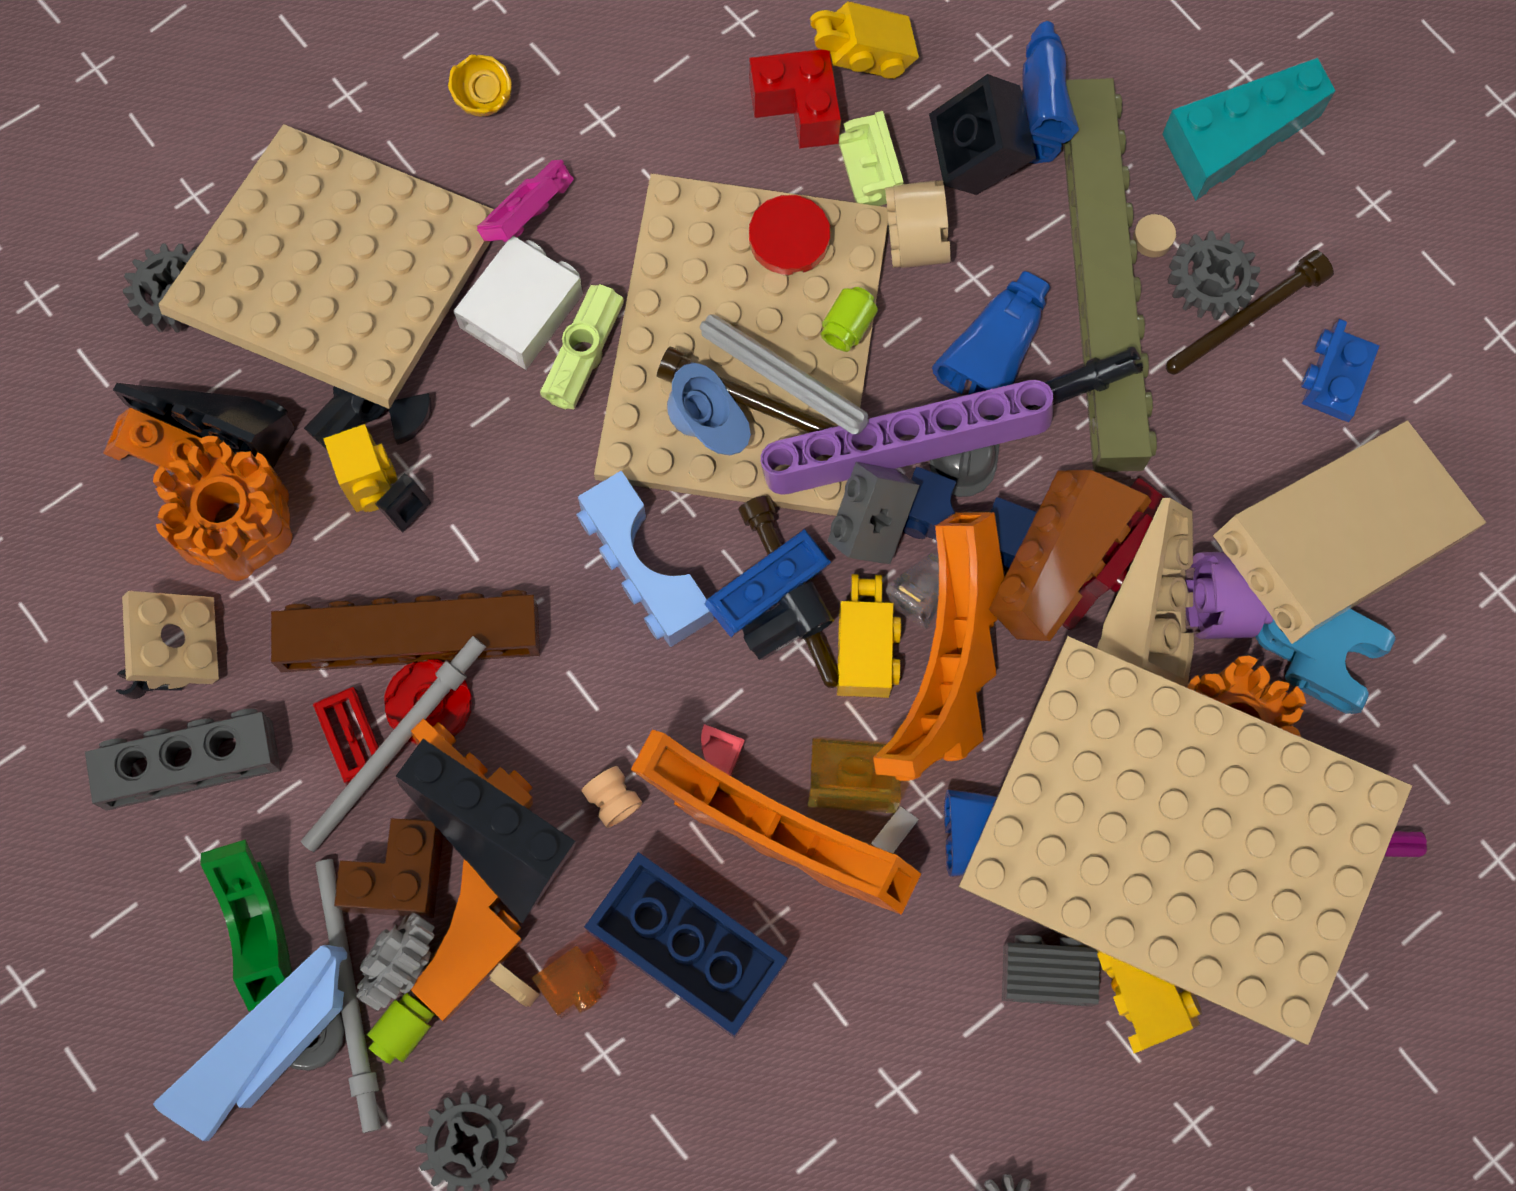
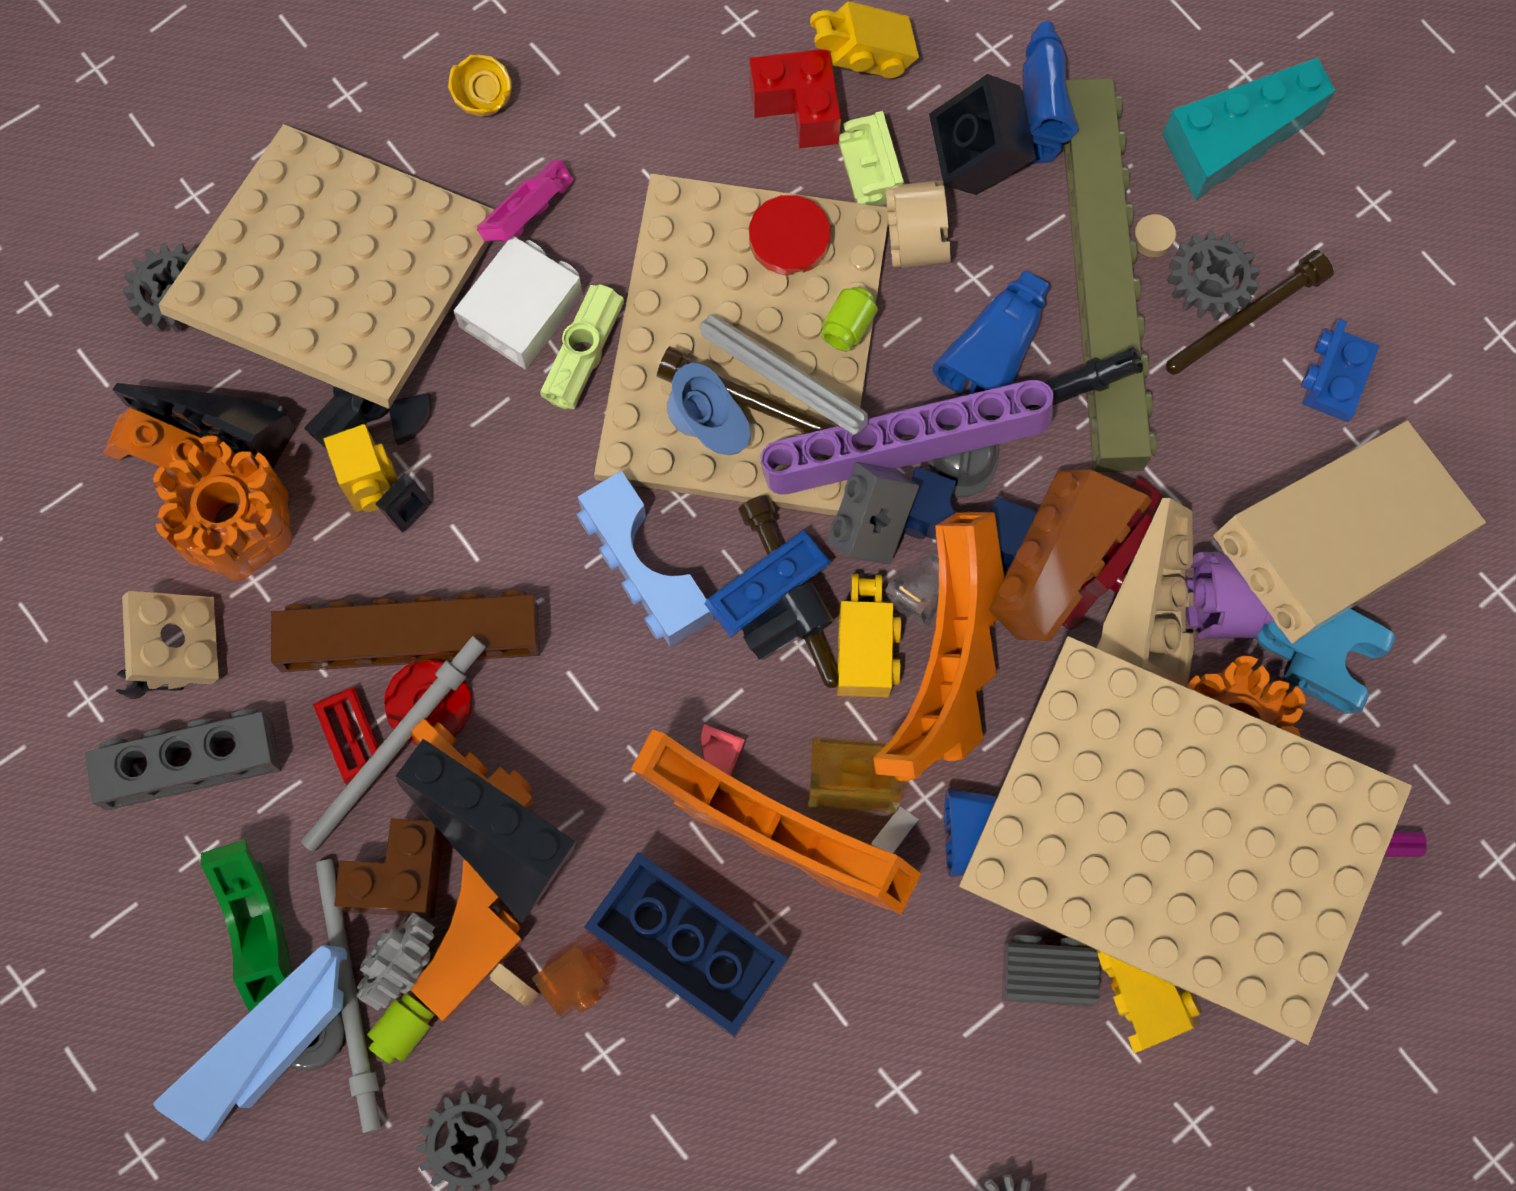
light nougat wheel [581,766,643,828] -> none

